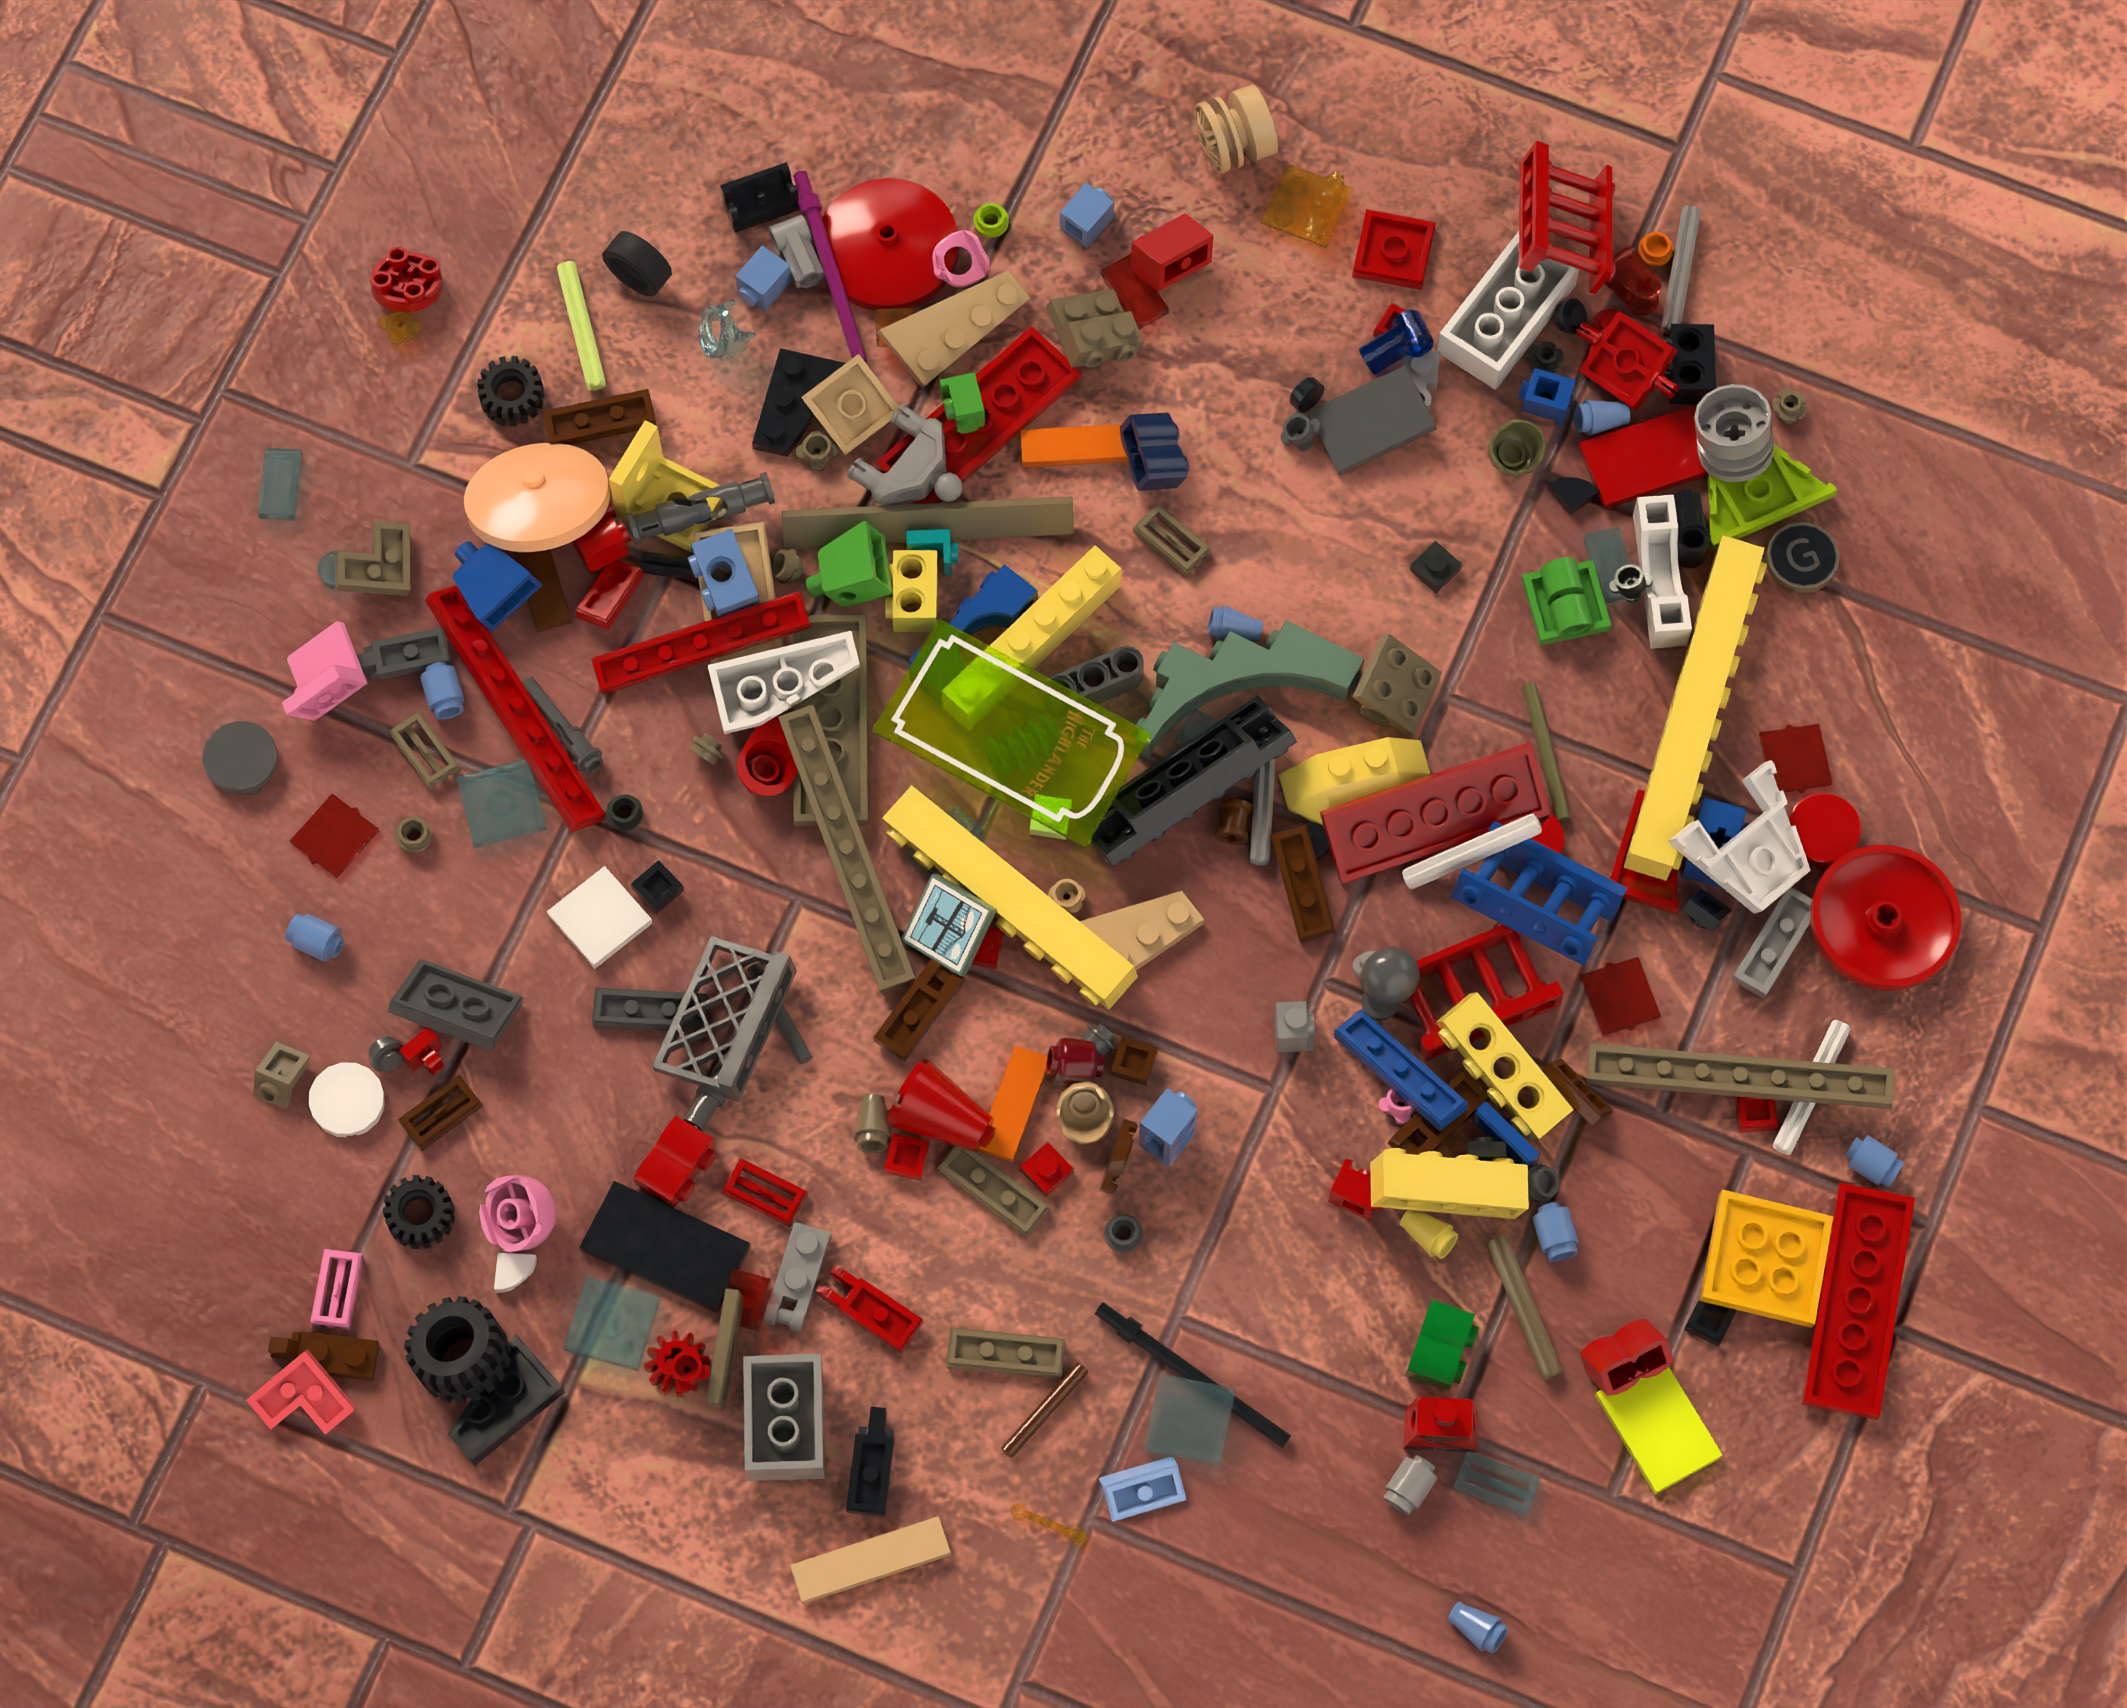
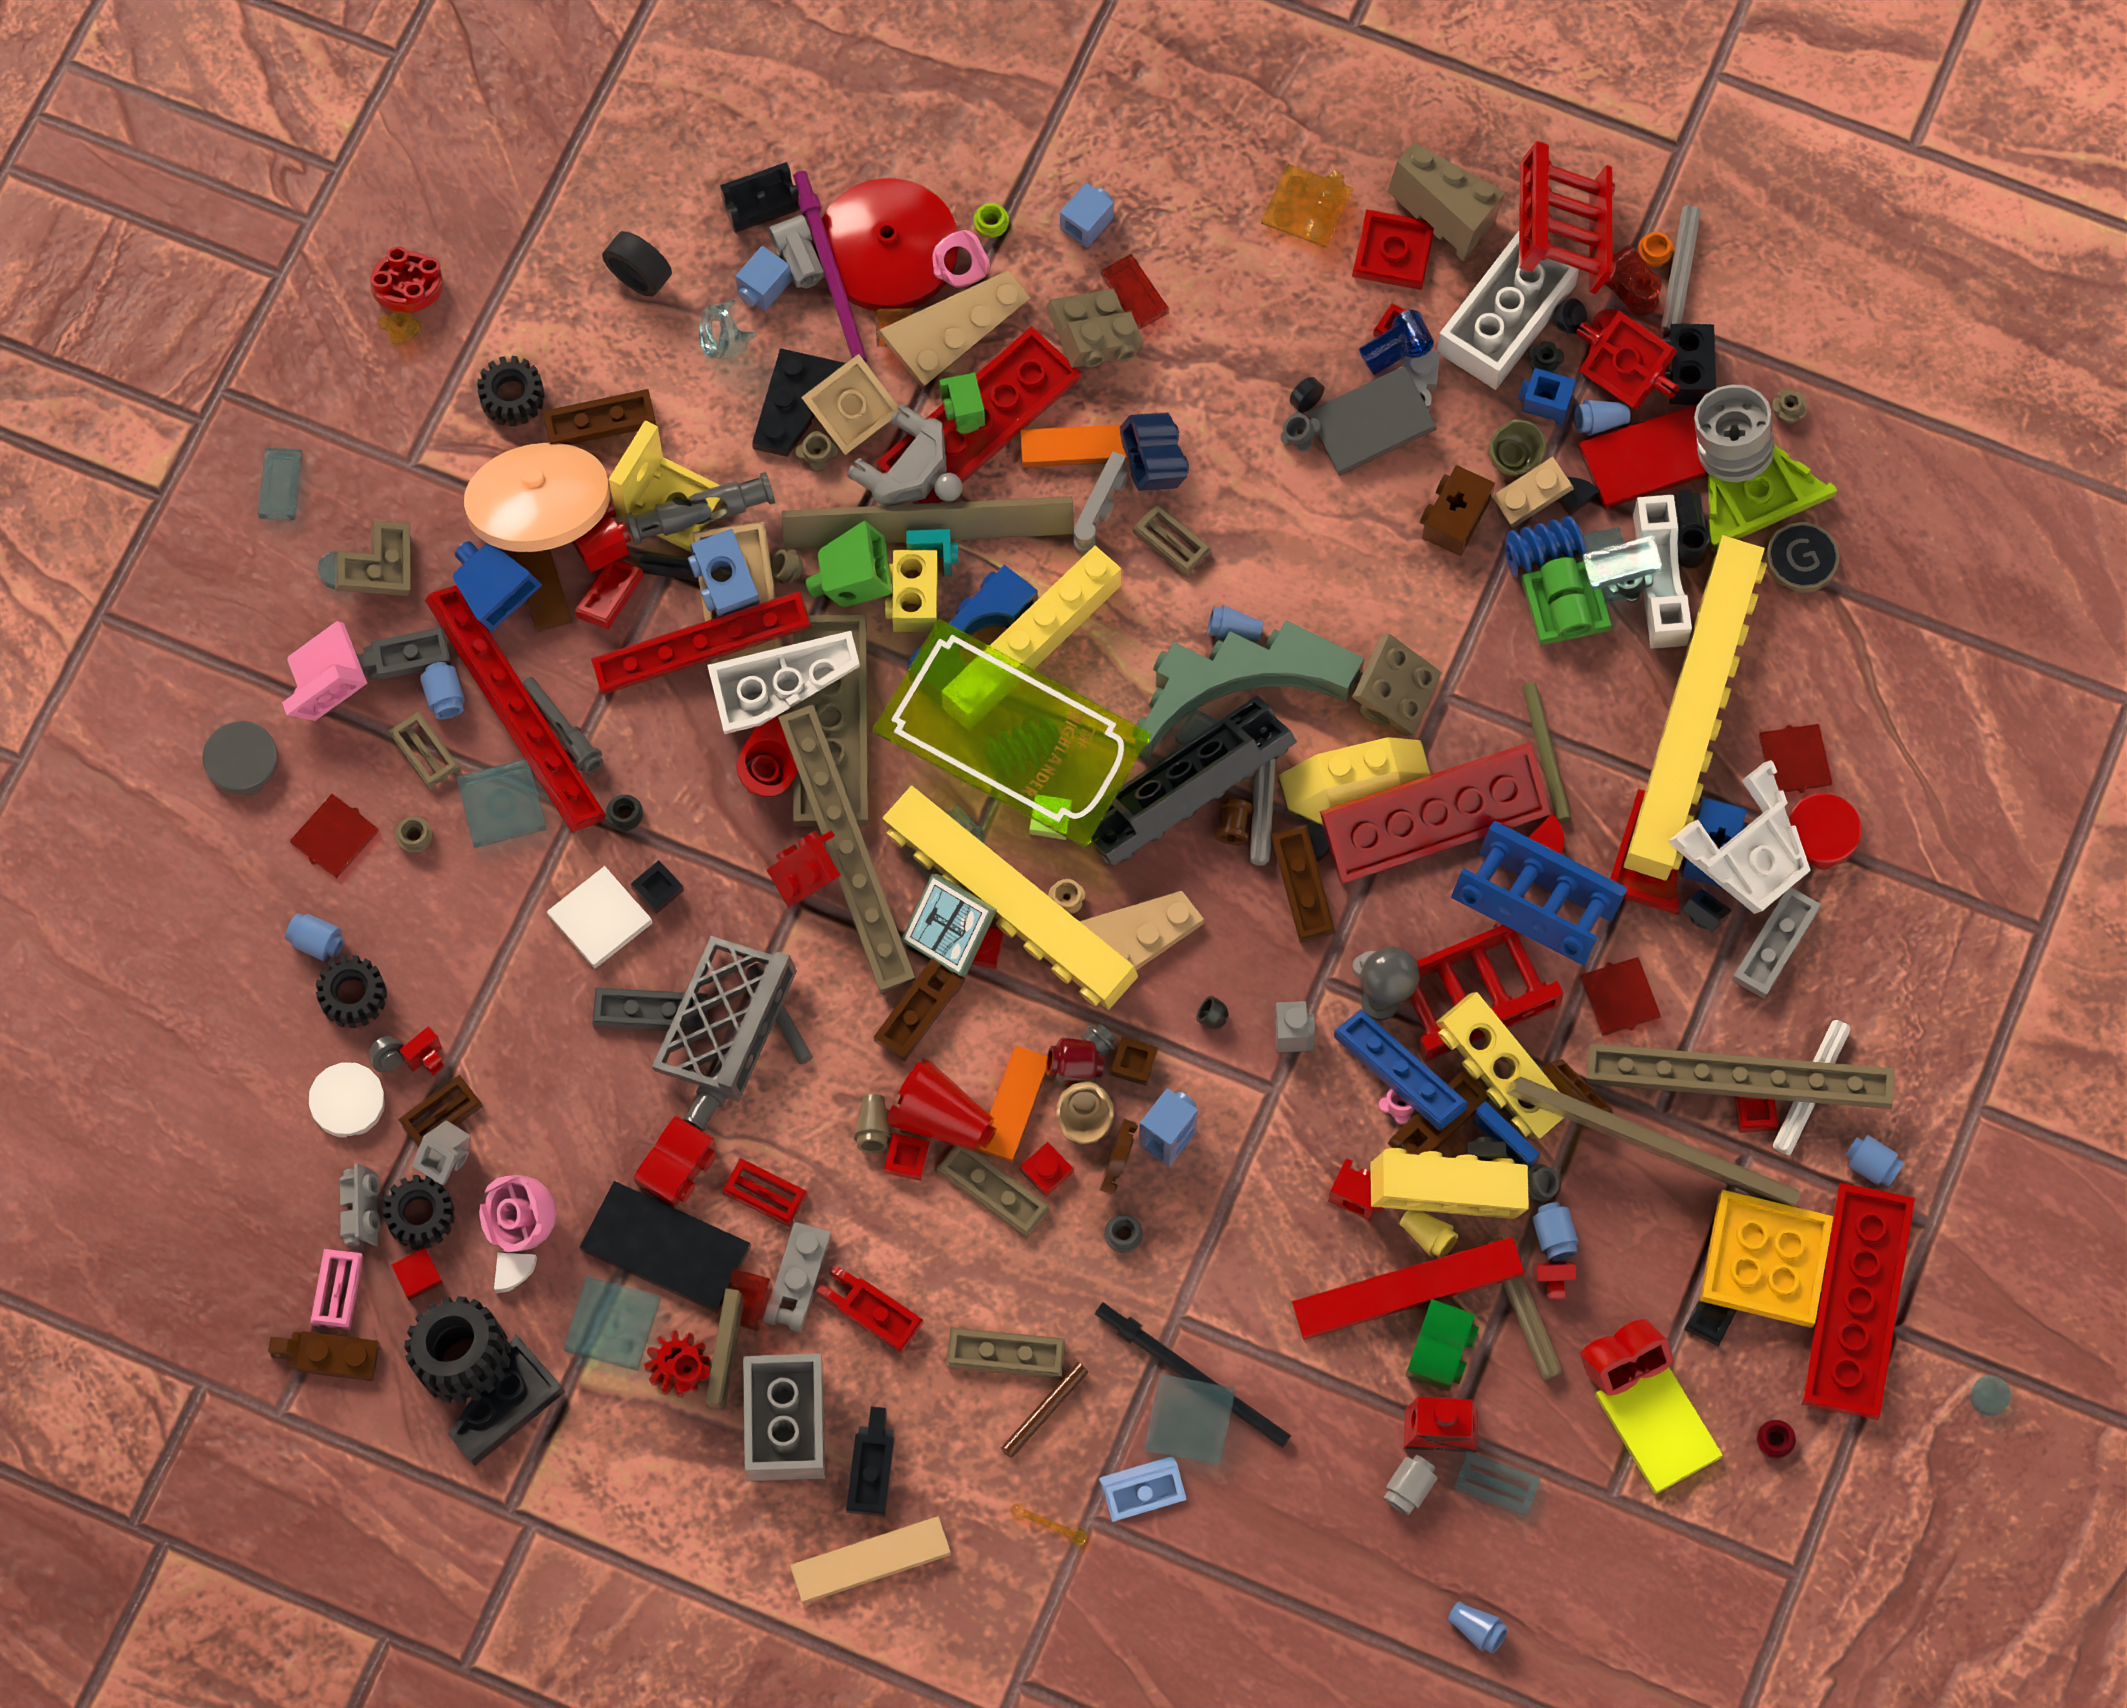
coral plate [246,1349,357,1435] -> none
dark tan bracket [253,1041,310,1109] -> none
dark grey tile [388,959,523,1051] -> none
yellowish green axle [557,261,606,391] -> none
dark tan plate [690,733,725,765] -> none
dark grey beam [1043,646,1144,718] -> none
red brick [1130,213,1214,292] -> none
tan wheel [1194,84,1278,175] -> none
white axle [1402,814,1542,889] -> none
pearl dark grey plate [1410,541,1462,593] -> none
red dish [1810,844,1962,991] -> none
none -> black tyre [316,955,387,1029]
none -> light grey hinge [339,1163,381,1246]
none -> red tile [391,1248,443,1301]
none -> light grey brick [412,1121,471,1185]
none -> red bracket [766,830,841,908]
none -> light grey plate [1074,451,1129,555]
none -> pearl dark grey hinge [1196,996,1229,1029]
none -> red tile [1292,1236,1524,1340]
none -> dark tan wedge [1387,142,1505,261]
none -> reddish brown brick [1420,465,1495,556]
none -> tan plate [1492,456,1574,528]
none -> blue piece [1505,516,1586,577]
none -> dark tan tile [1507,1077,1801,1206]
none -> red tile [1533,1261,1576,1300]
none -> clear light blue tile [1583,535,1663,591]
none -> dark red plate [1756,1420,1796,1459]
none -> clear light blue tile [1970,1375,2011,1416]

